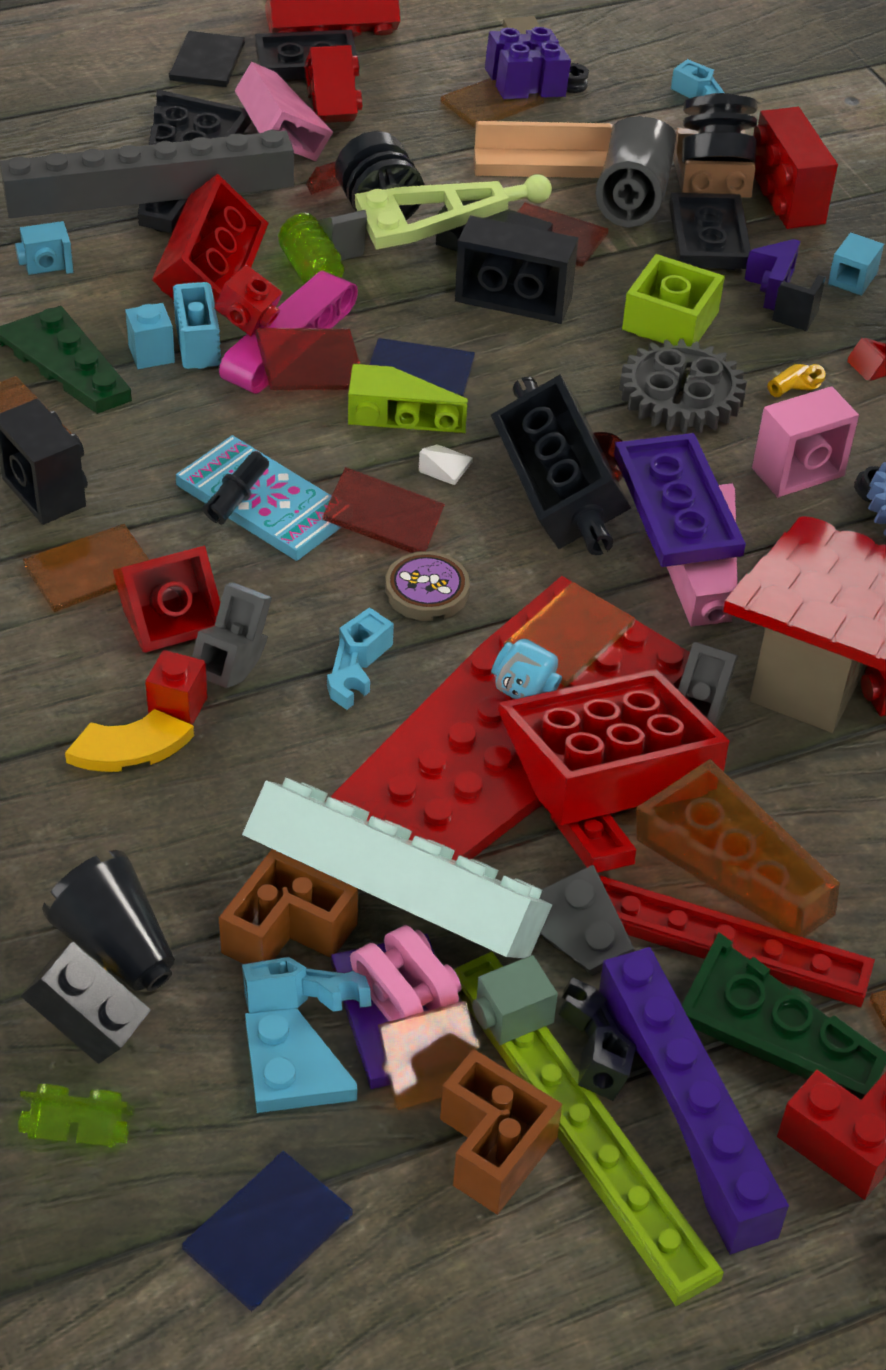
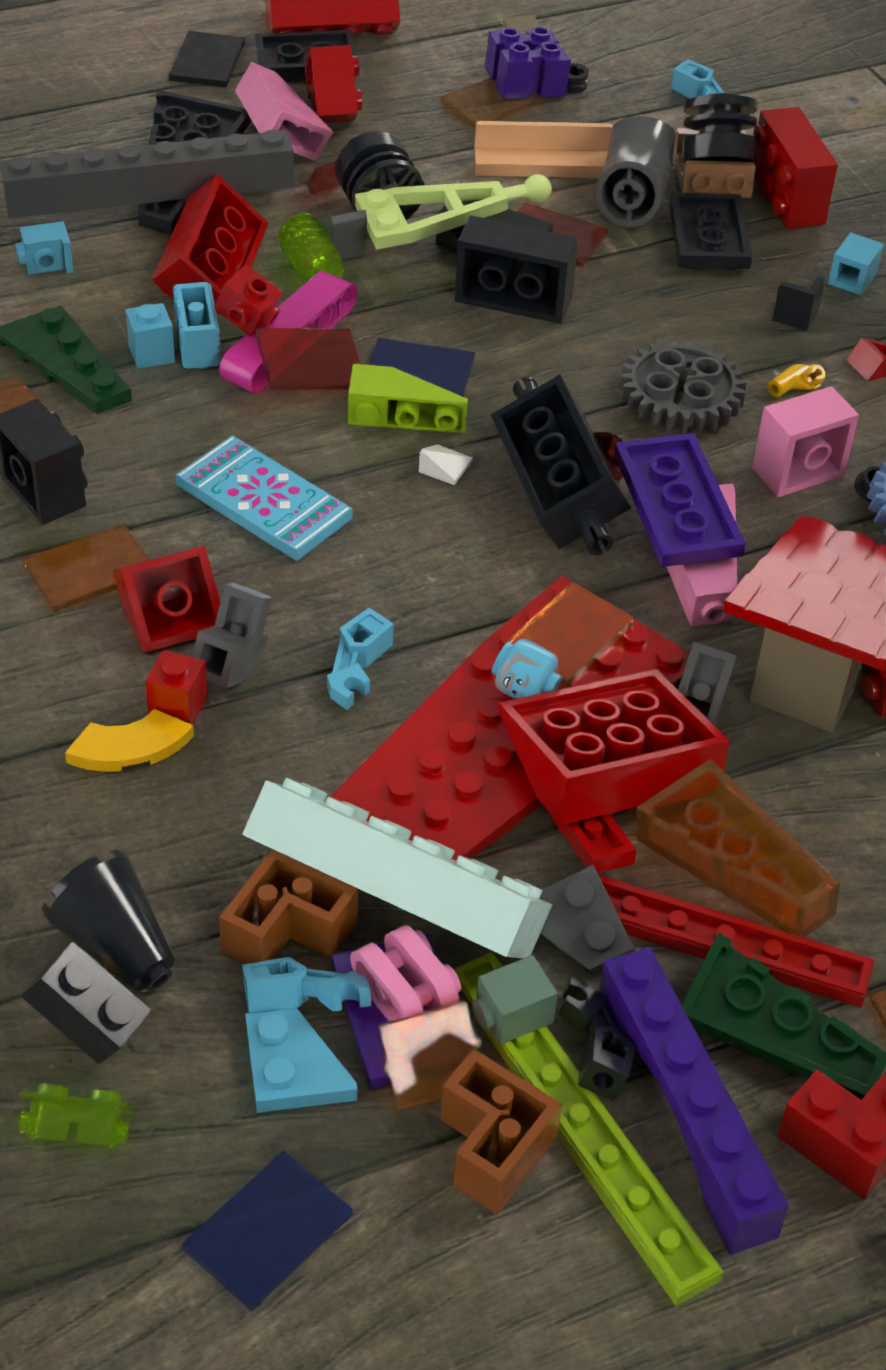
black axle [202,451,269,525] -> none
clear red piece [322,467,445,553] -> none
tile [385,551,470,621] -> none
lime brick [622,254,725,347] -> none
dark purple slope [745,239,800,310] -> none

